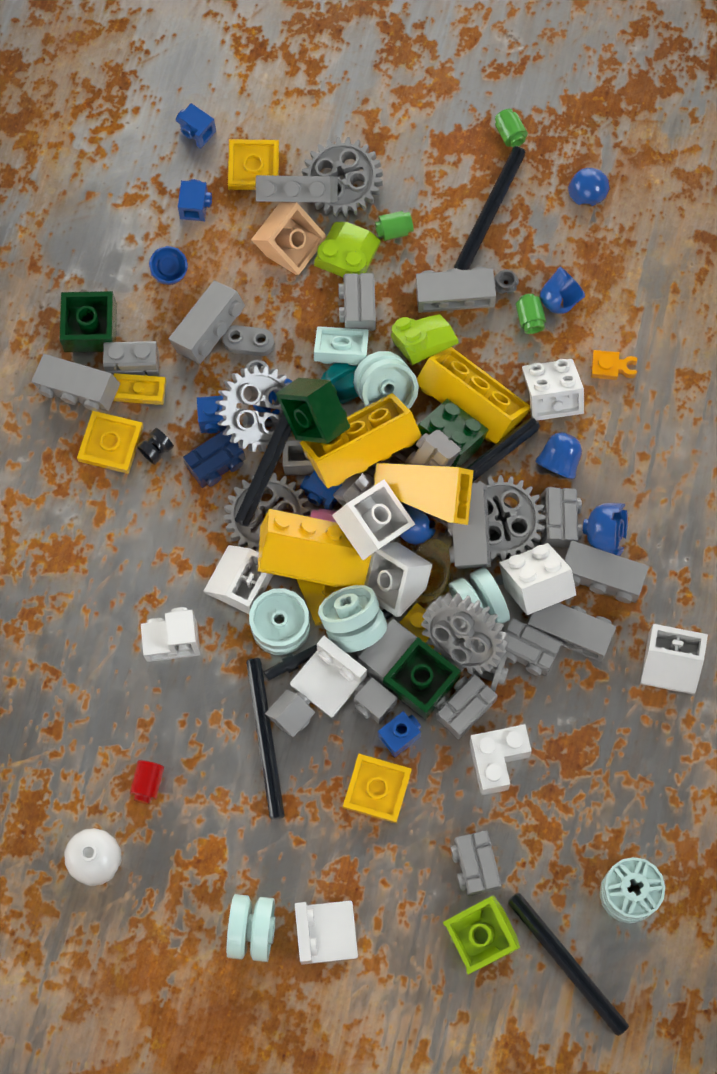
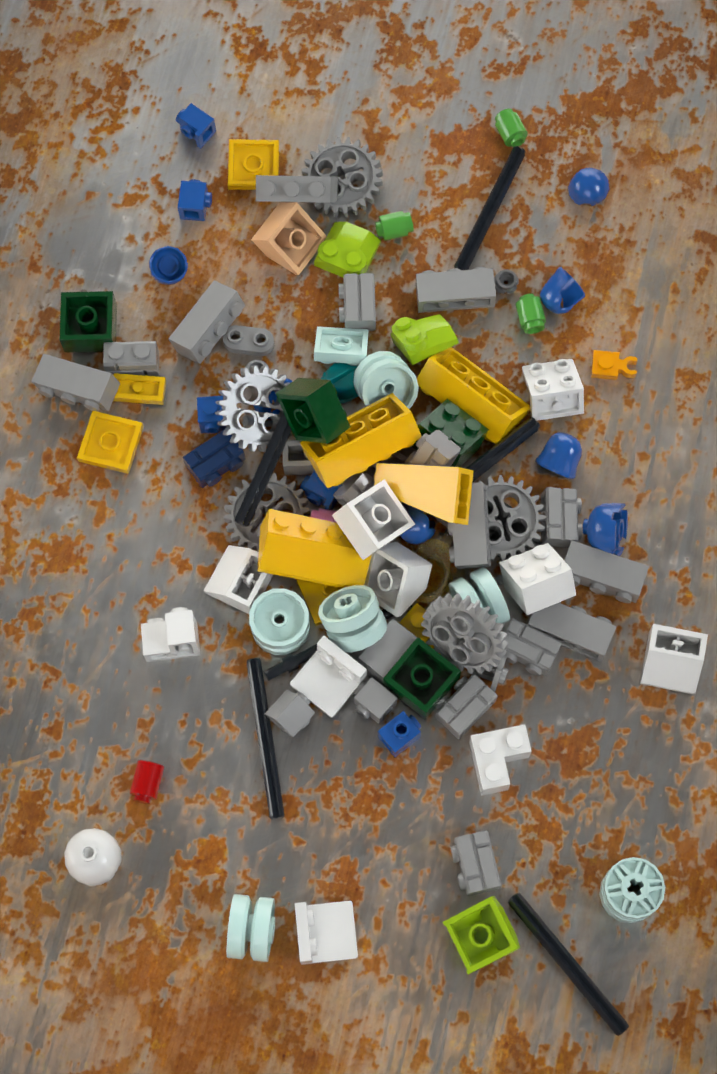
black wheel [137,428,174,465] -> none
yellow plate [343,753,412,824] -> none

